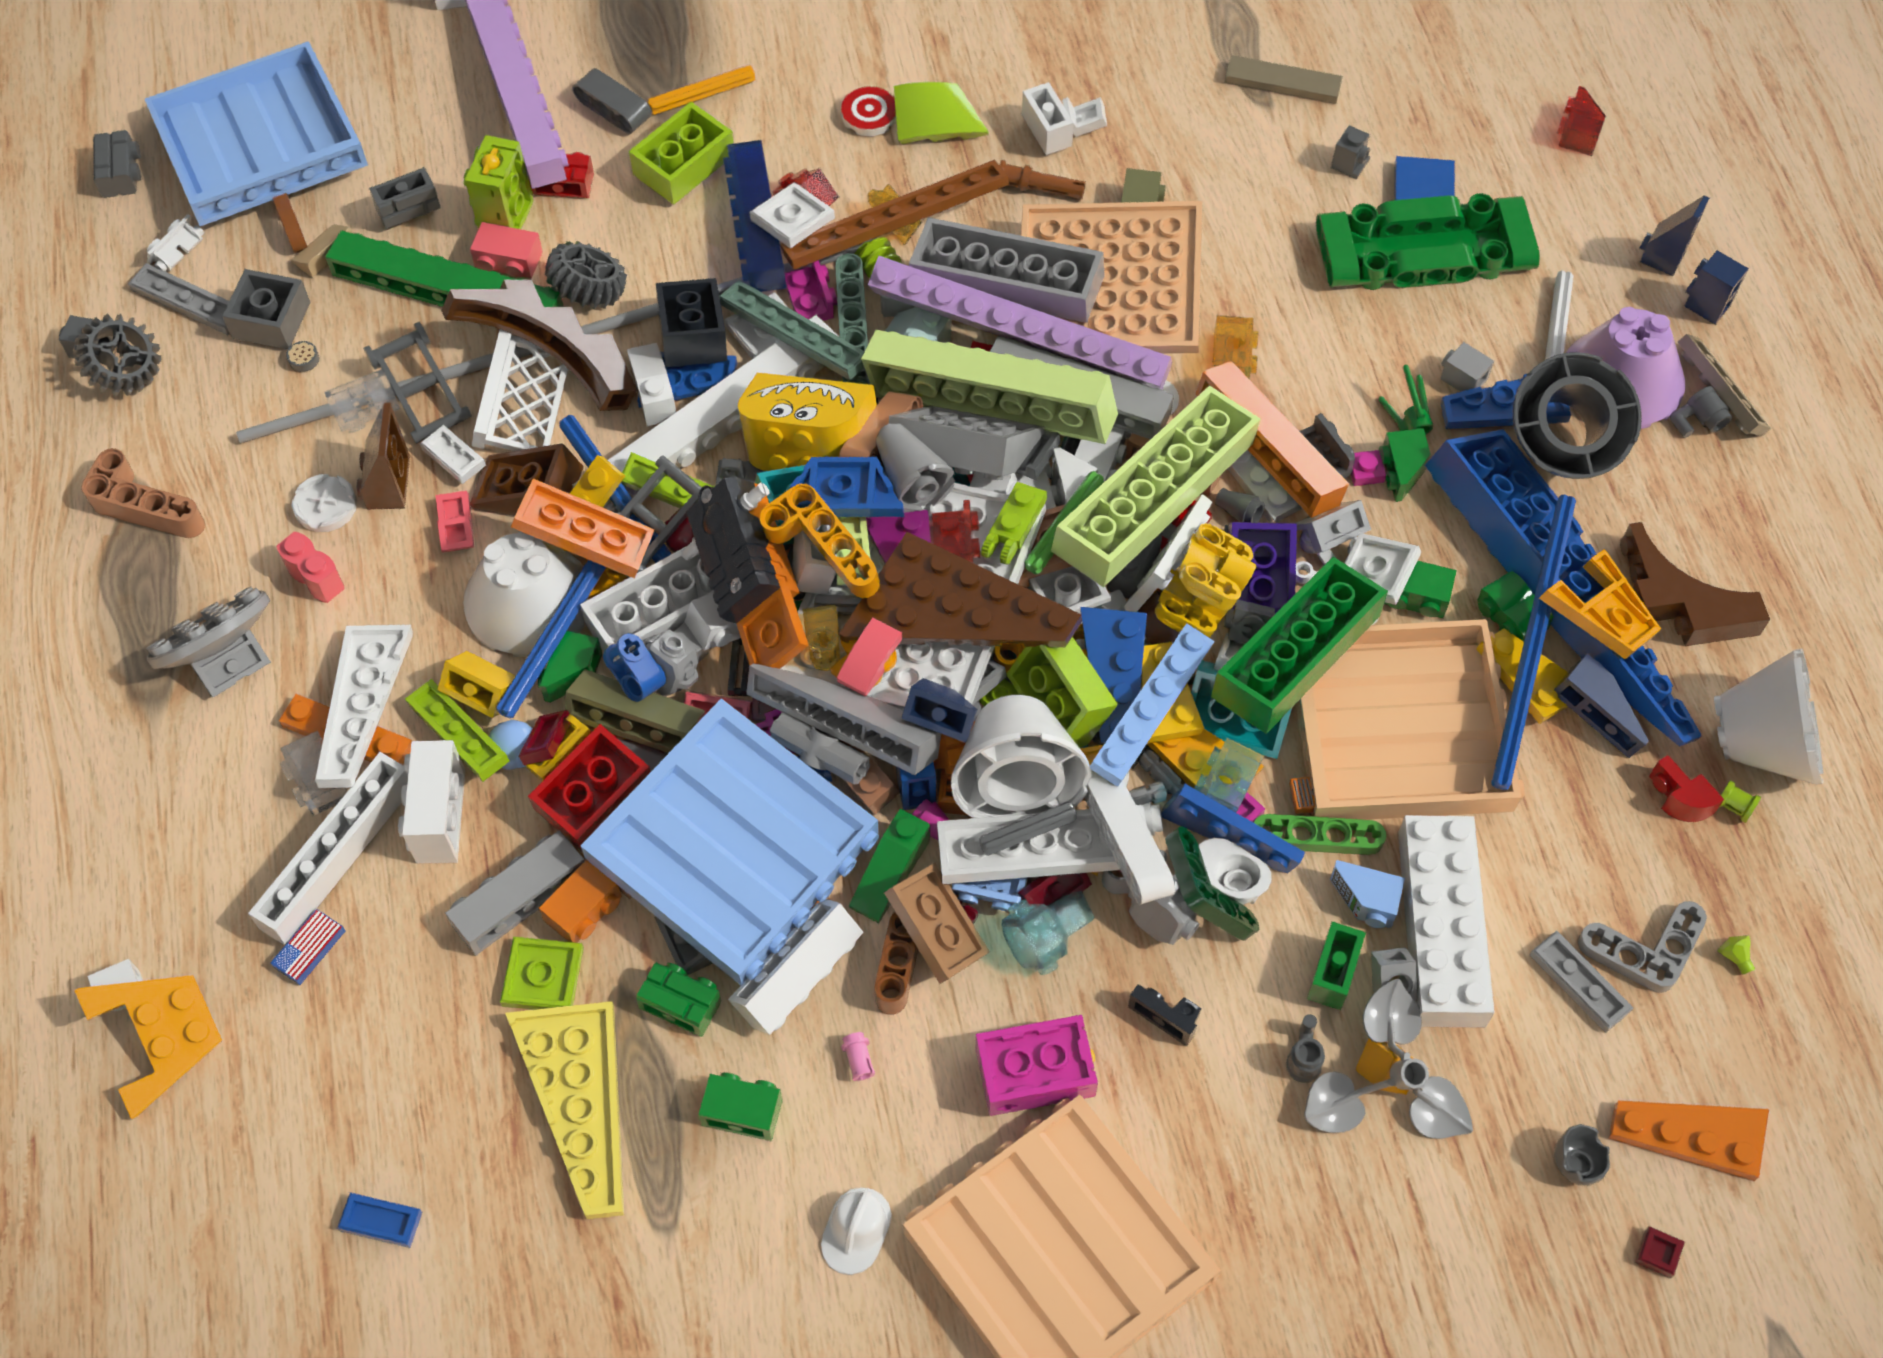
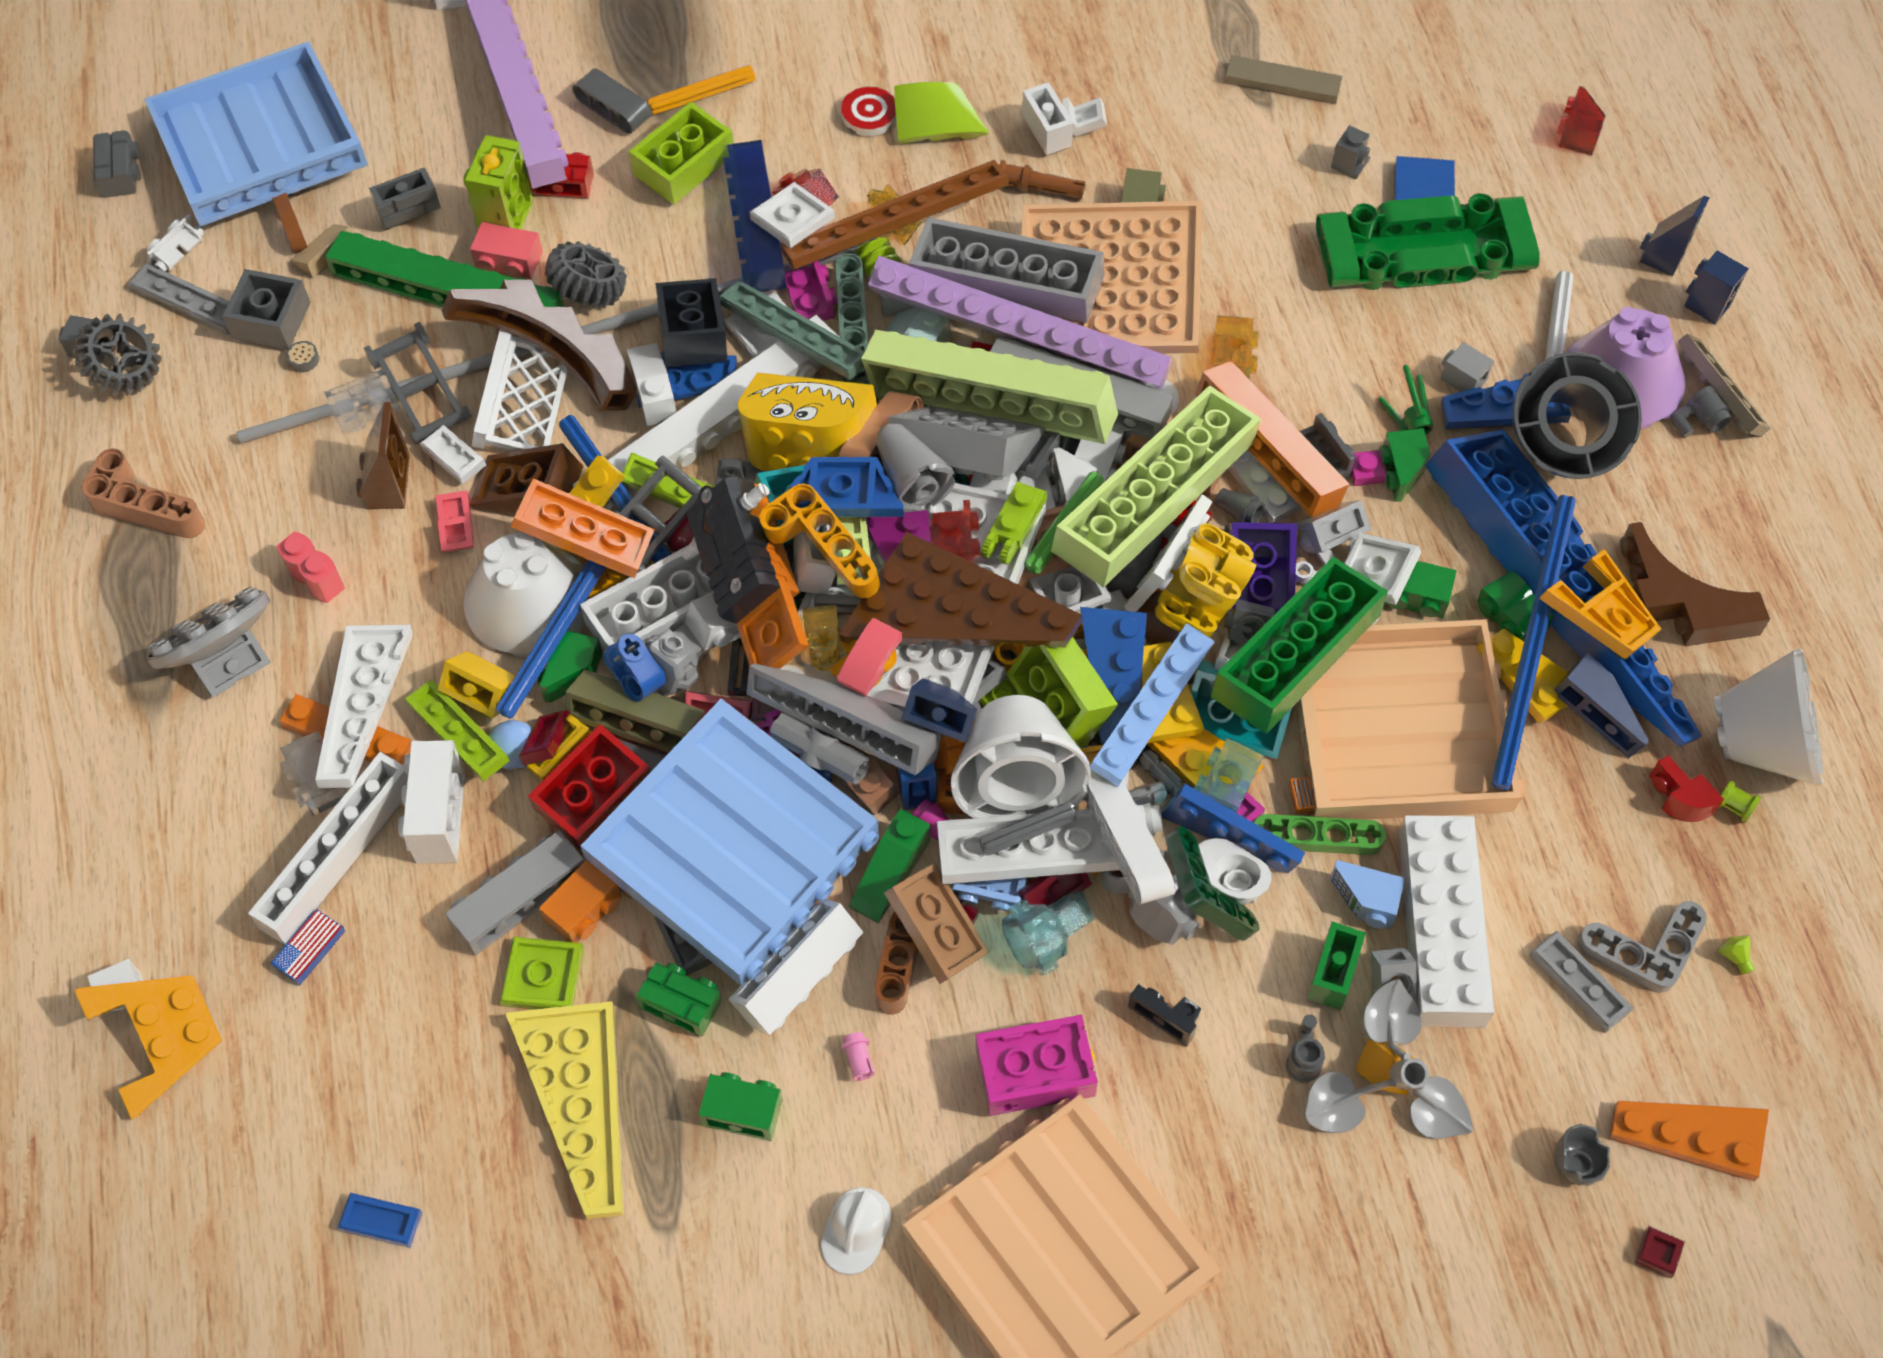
white tile [291,474,357,532] -> none

